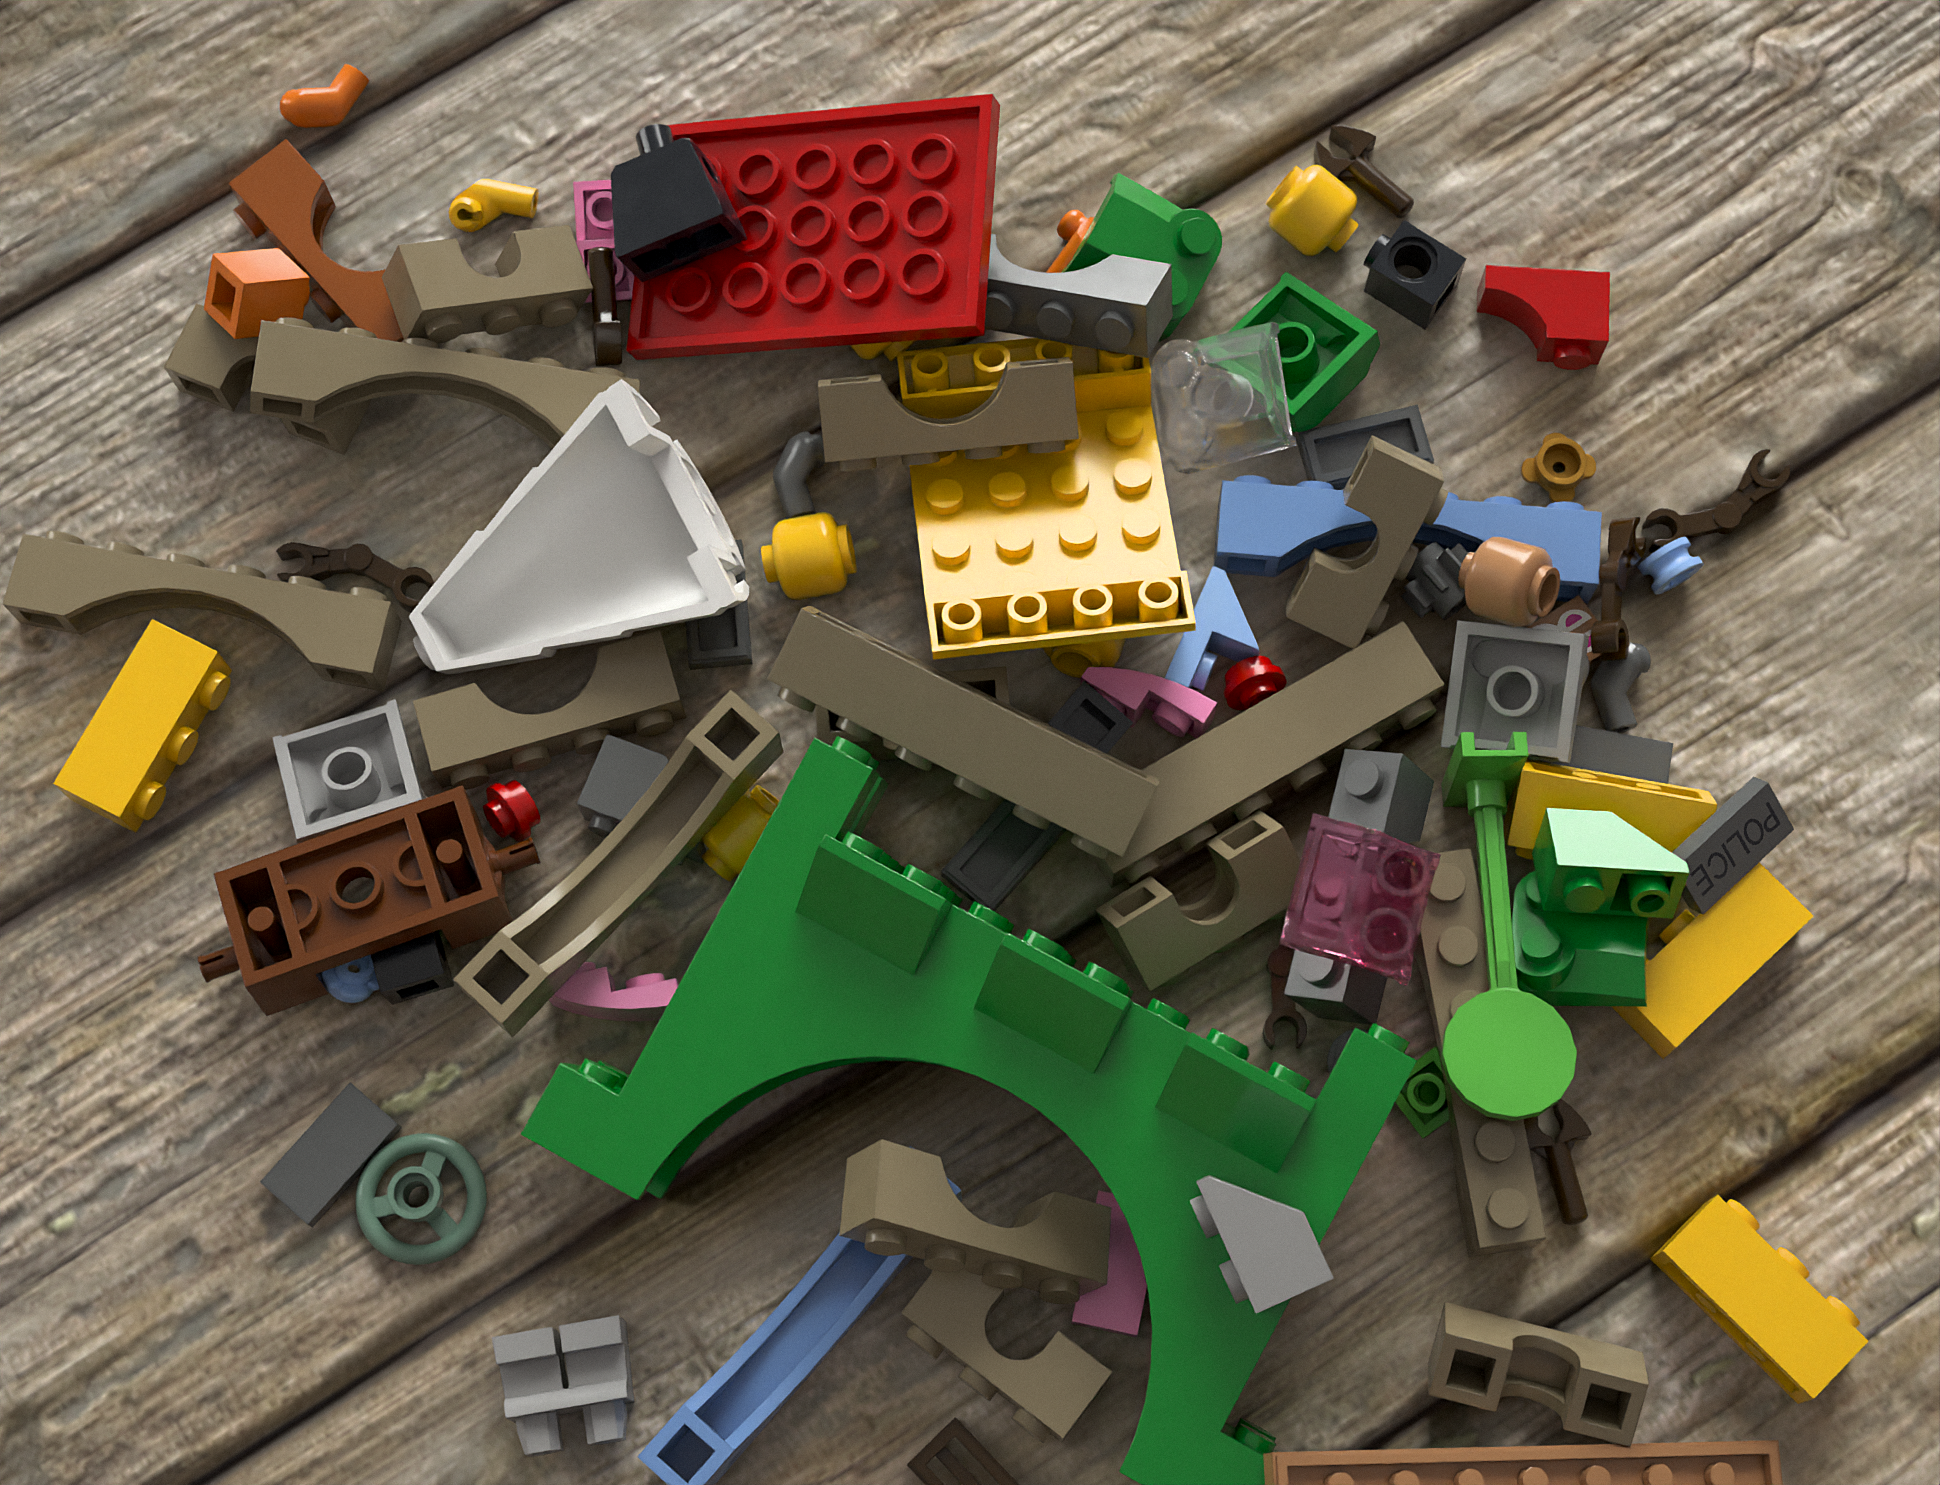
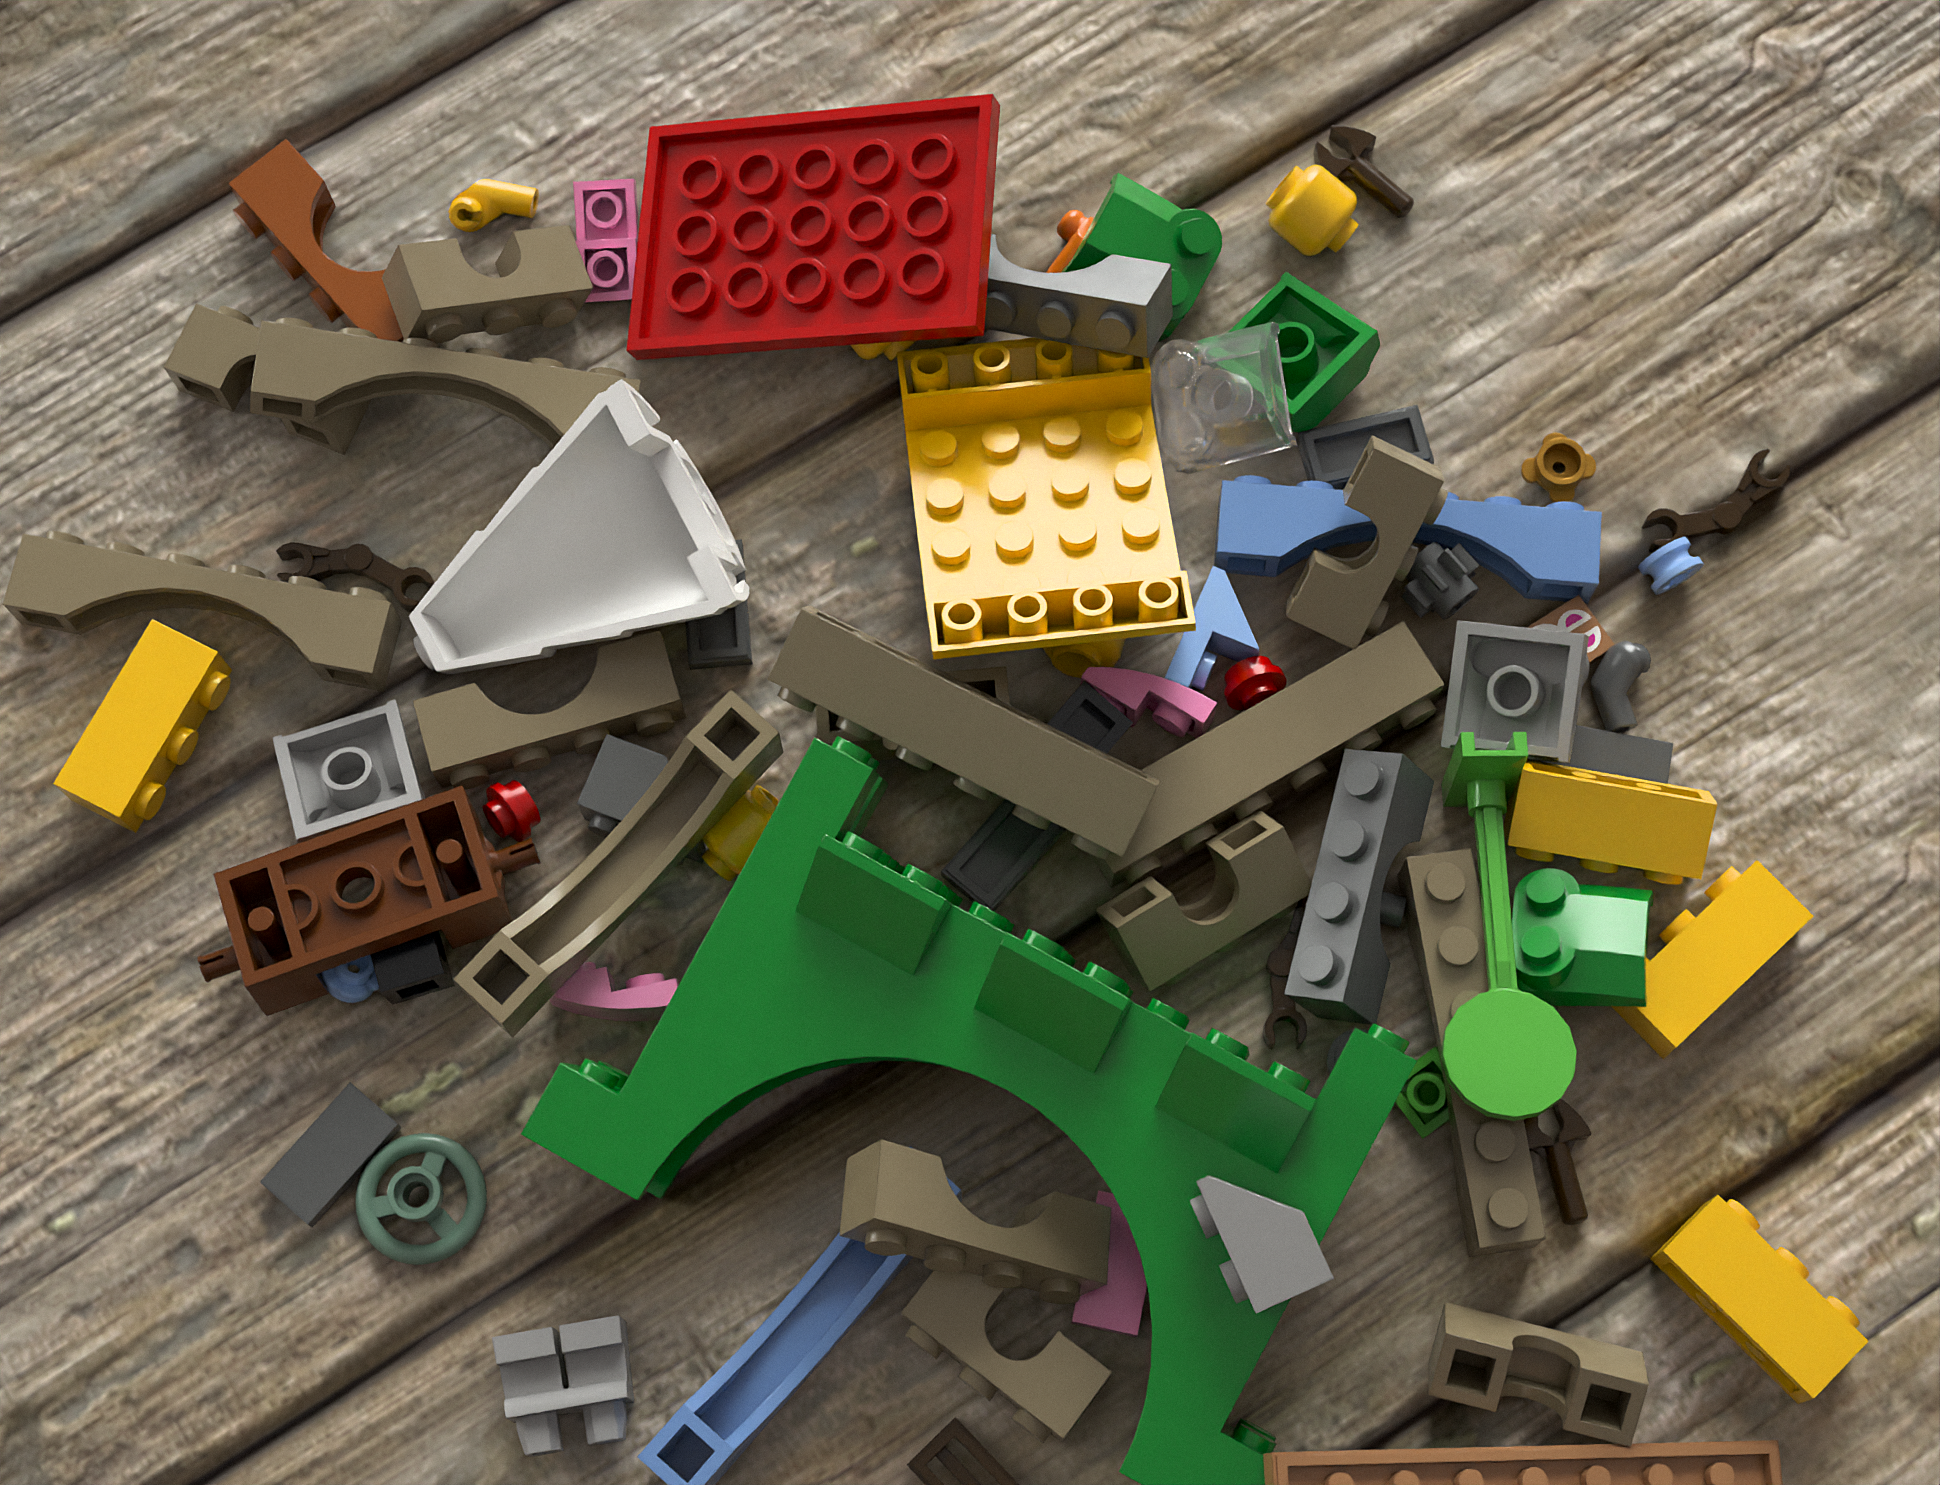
orange brick [204,248,310,339] -> none
orange arm [280,64,369,128] -> none
dark brown bar [588,246,622,366] -> none
black torso [611,124,747,283] -> none
yellow head [761,512,857,600] -> none
dark grey arm [773,431,825,519] -> none
dark tan arch [818,357,1079,471] -> none
clear pink slope [1279,813,1441,986] -> none
black brick [1363,220,1467,330] -> none
medium nougat head [1458,537,1560,627] -> none
red arch [1477,265,1610,370] -> none
green slope [1532,808,1690,918] -> none
dark brown piece [1591,517,1646,661] -> none
dark grey tile [1672,777,1794,914] -> none

